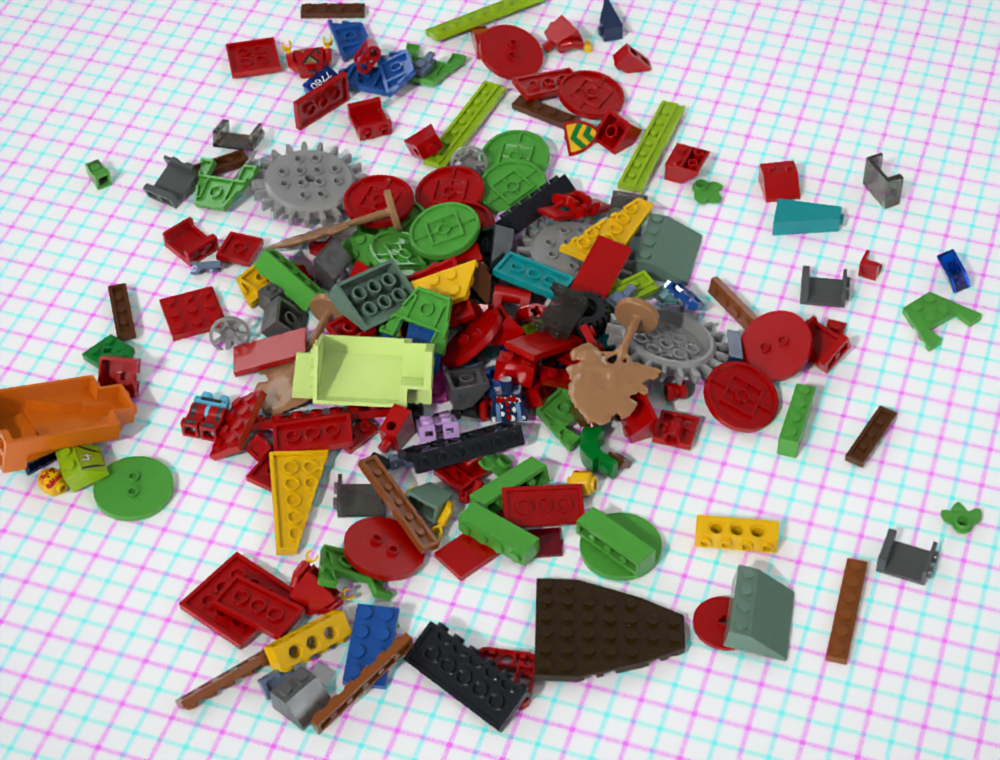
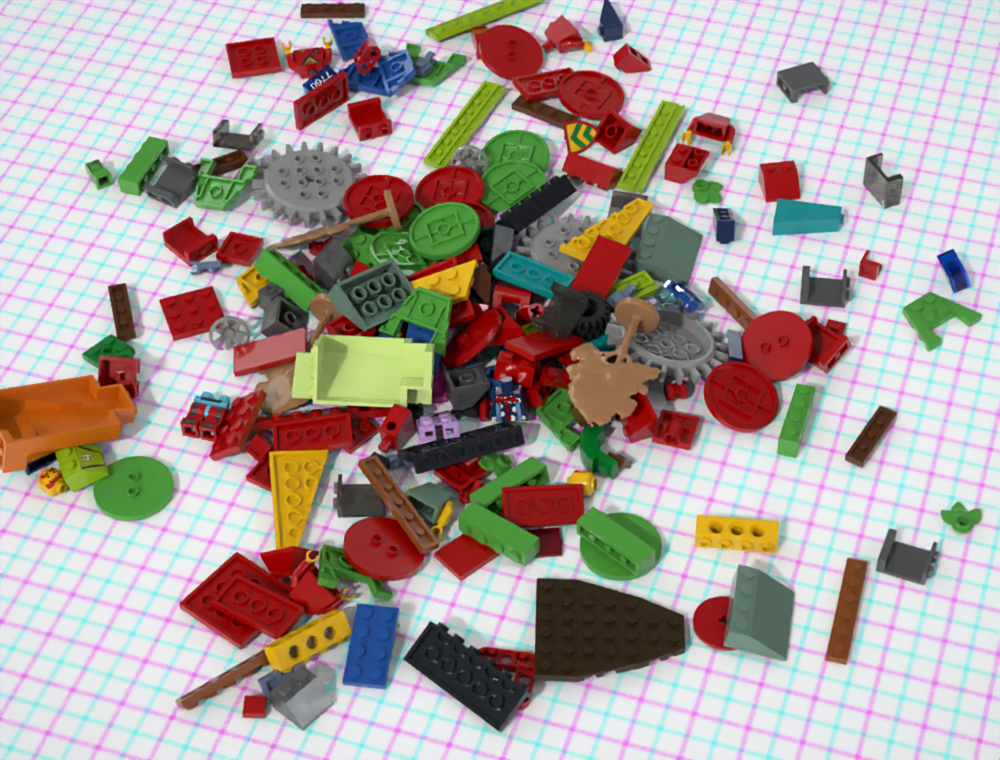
dark orange plate [310,632,414,734] -> none
red torso [404,124,443,160] -> none
red piece [538,190,614,222] -> none
red wing [579,323,606,356] -> none
none -> bright green brick [118,136,170,196]
none -> red tile [242,695,267,718]
none -> red slope [260,546,319,579]
none -> red slope [561,151,623,191]
none -> red torso [681,112,736,156]
none -> dark blue slope [713,208,735,244]
none -> dark grey panel [776,61,829,104]

